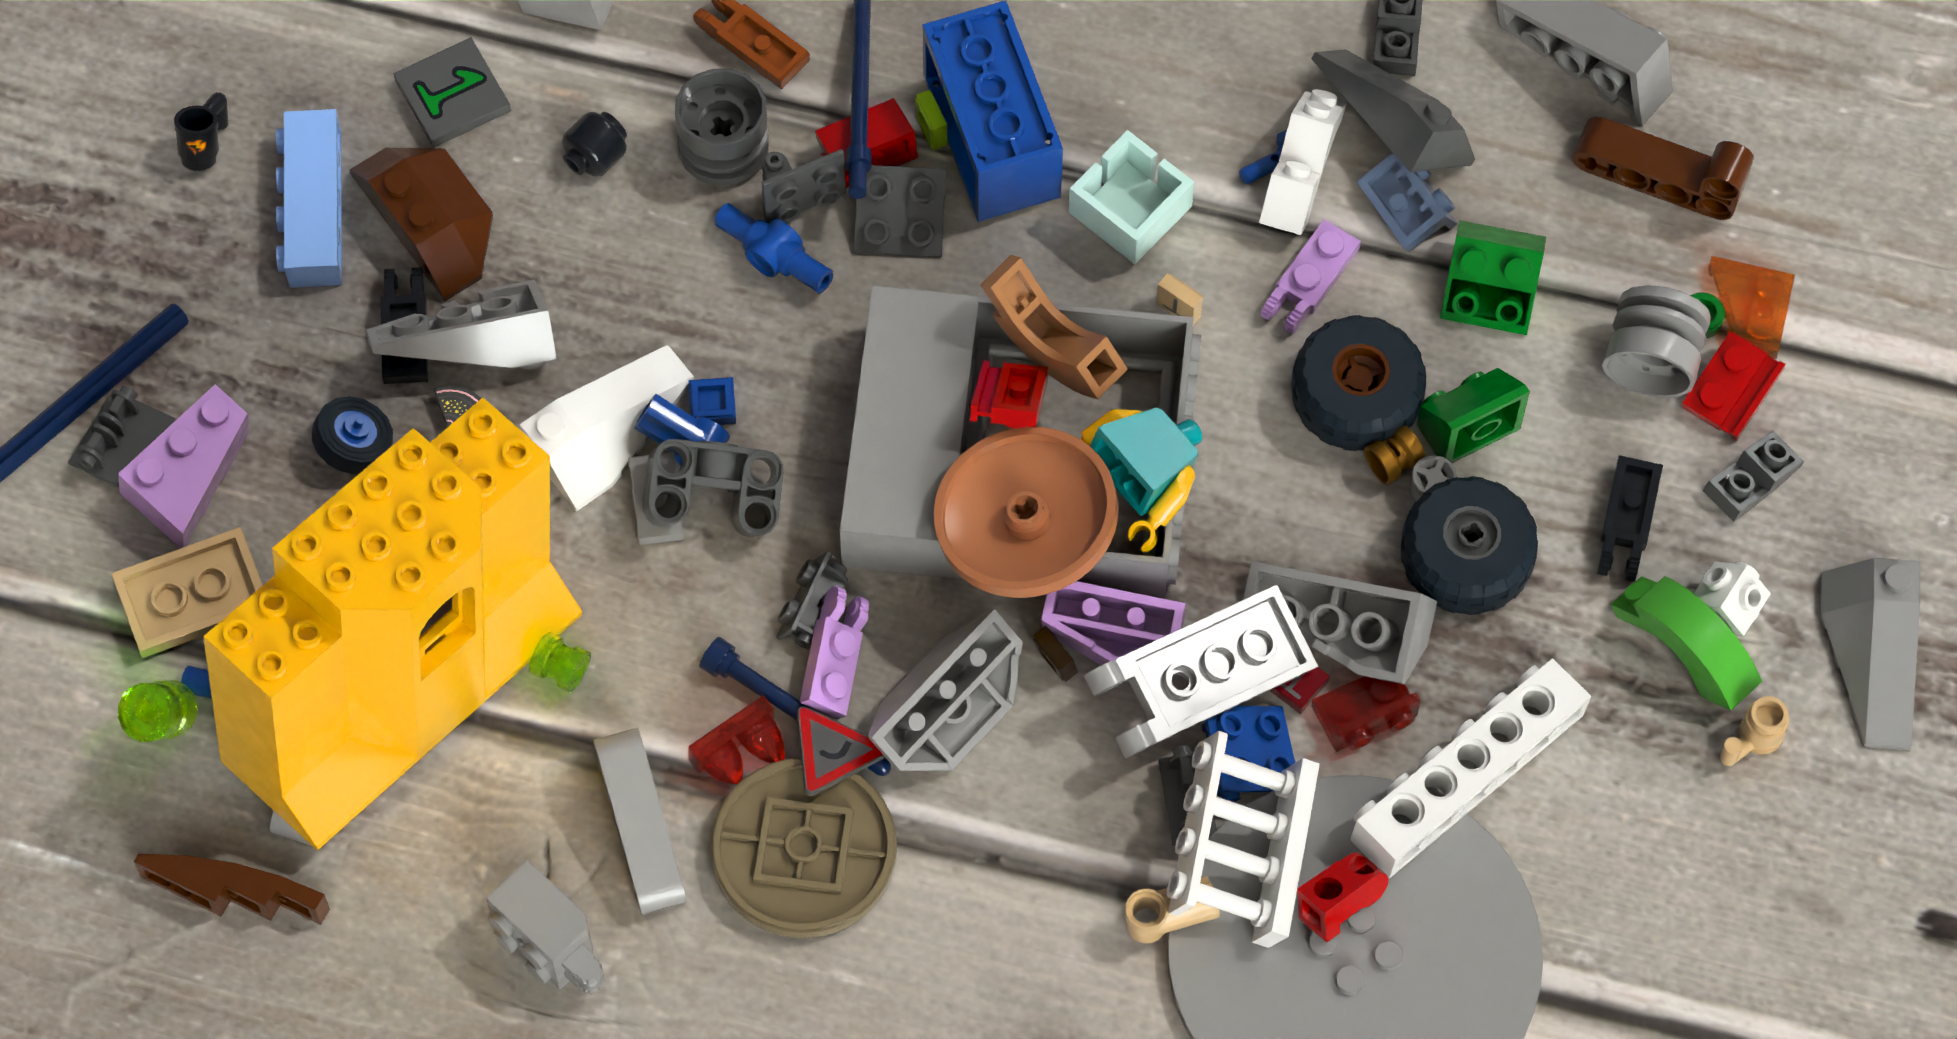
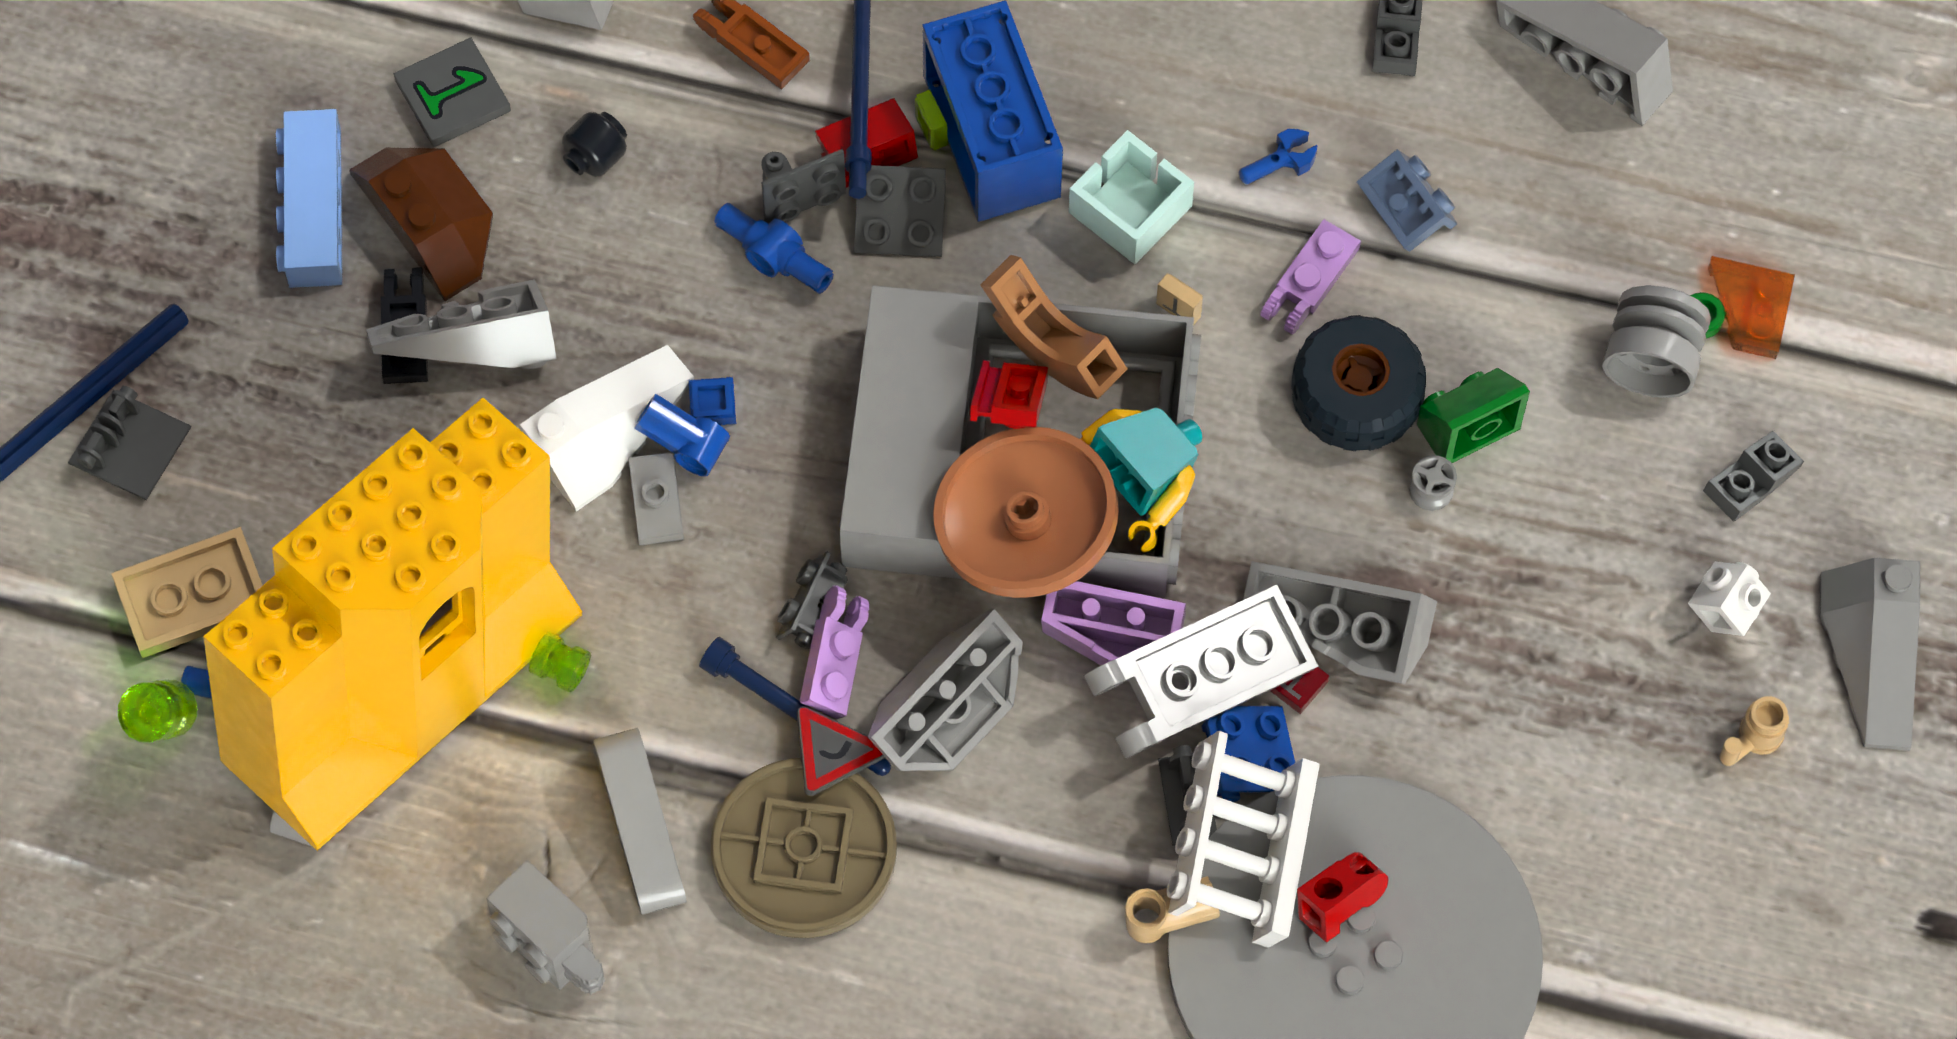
lavender wedge [118,384,248,548] -> none
reddish brown slope [134,854,330,925] -> none
black piece [174,92,228,171] -> none
black wheel [312,396,393,474] -> none
dark grey tile [434,386,481,427] -> none
dark grey beam [643,439,784,538] -> none
dark grey wheel [675,69,769,185] -> none
clear red tile [688,695,785,784] -> none
dark brown tile [1033,626,1078,682] -> none
white arch [1259,89,1347,235] -> none
dark grey wedge [1311,49,1475,172] -> none
clear red bracket [1311,676,1421,752] -> none
white brick [1350,658,1591,879] -> none
pearl gold wheel [1364,425,1426,485] -> none
black wheel [1401,476,1538,615] -> none
green slope [1440,220,1546,335] -> none
reddish brown beam [1572,117,1754,220] -> none
black hinge [1597,455,1663,582] -> none
bright green arch [1611,576,1763,710] -> none
red plate [1682,331,1786,441] -> none

